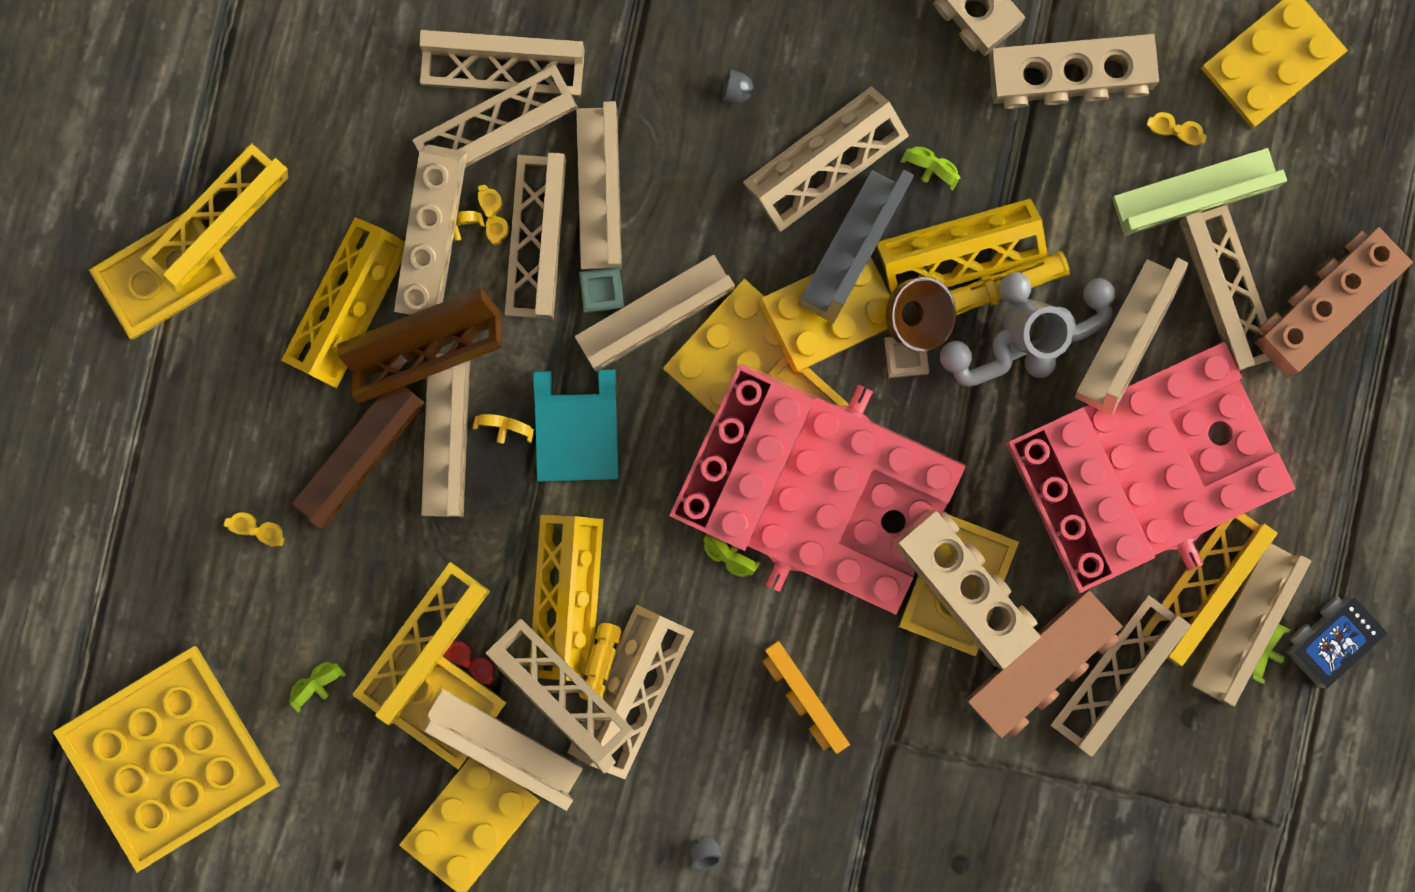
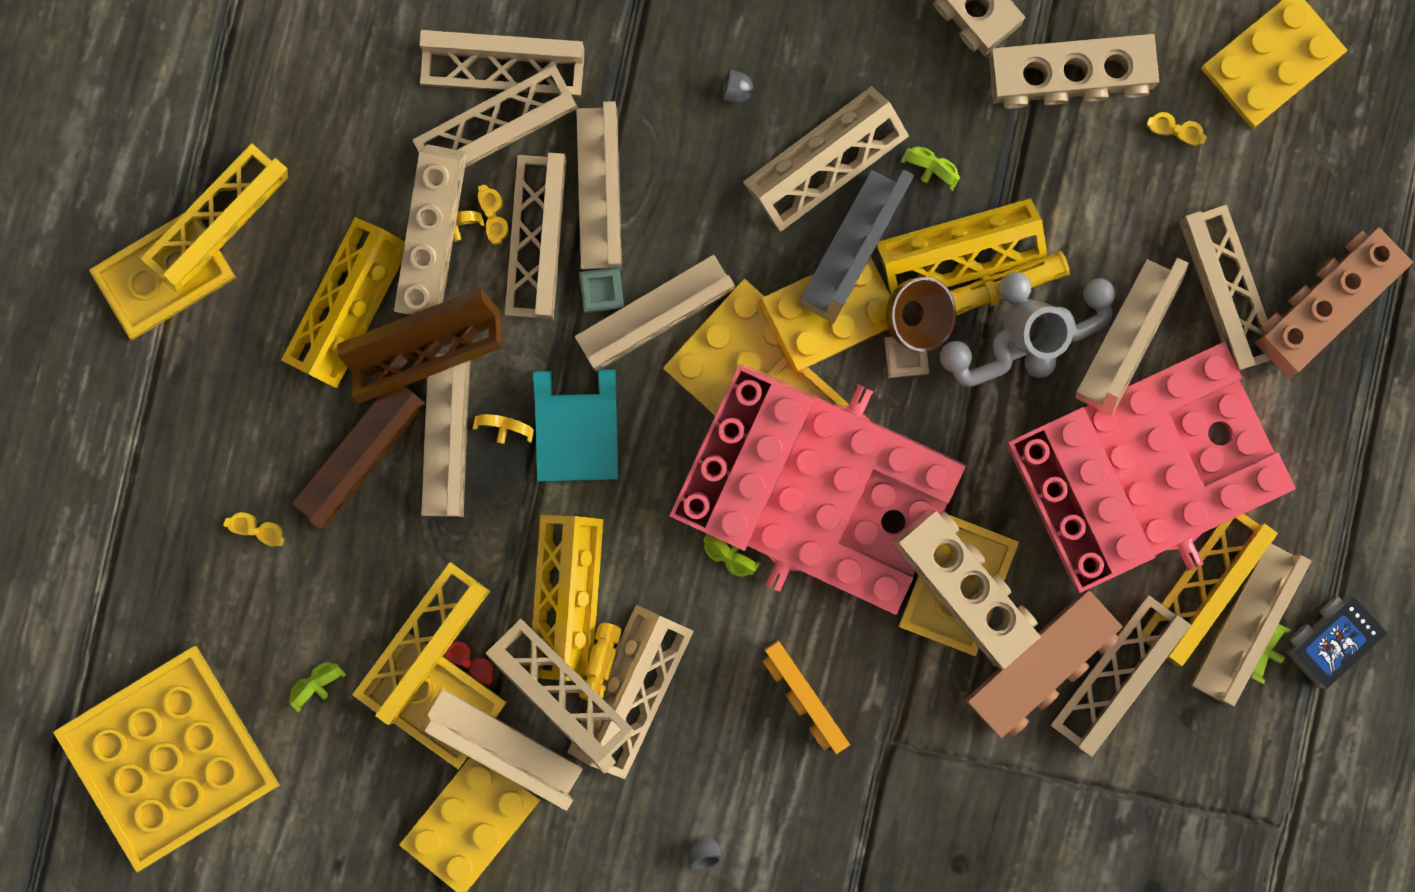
yellowish green fence [1112,148,1287,236] -> none

